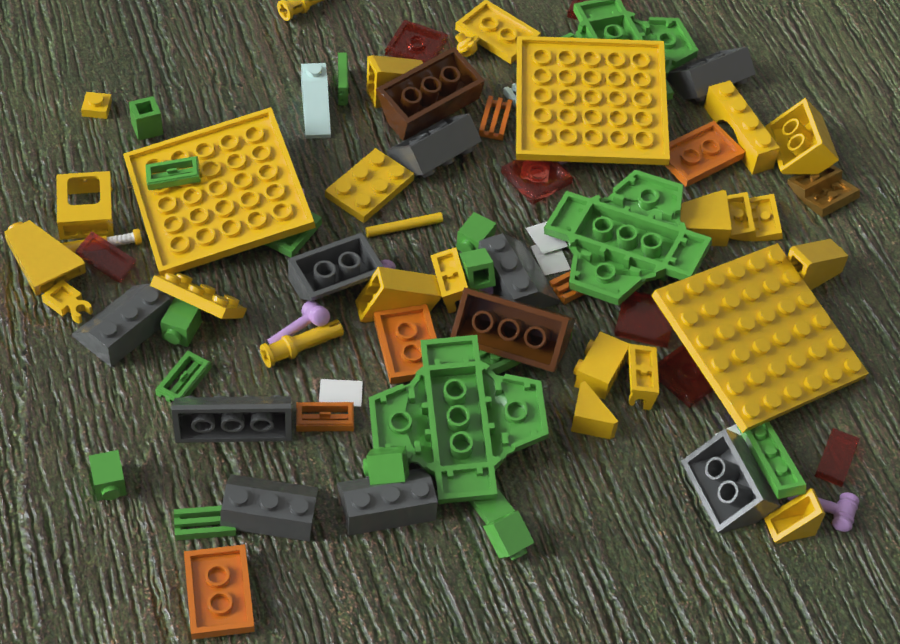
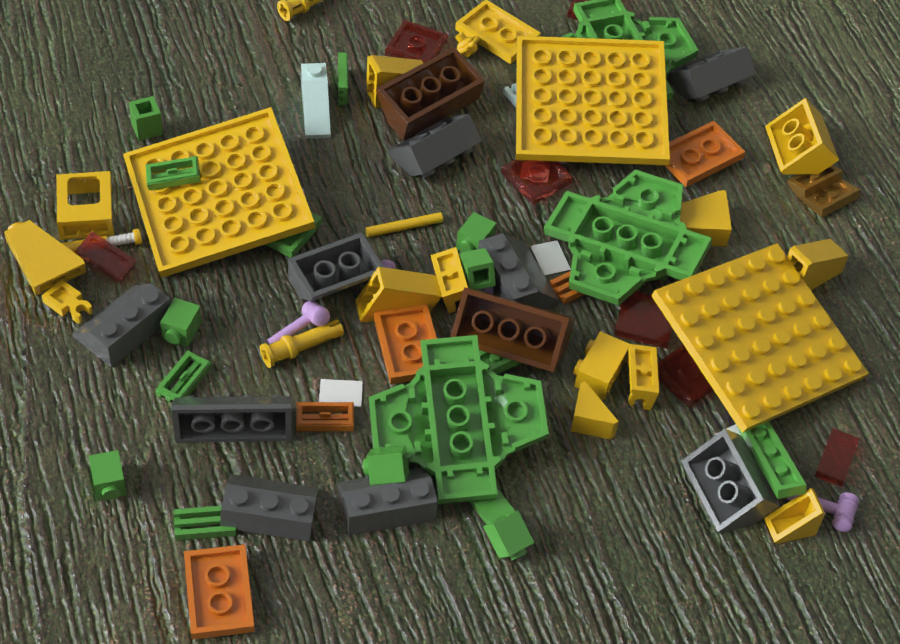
yellow plate [81,92,112,119] -> none
yellow plate [150,273,247,319] -> none
yellow plate [325,148,414,223] -> none
orange tile [479,95,513,141] -> none
white sticker [526,222,568,254] -> none
yellow arch [704,80,780,175] -> none
yellow slope [727,192,783,241] -> none

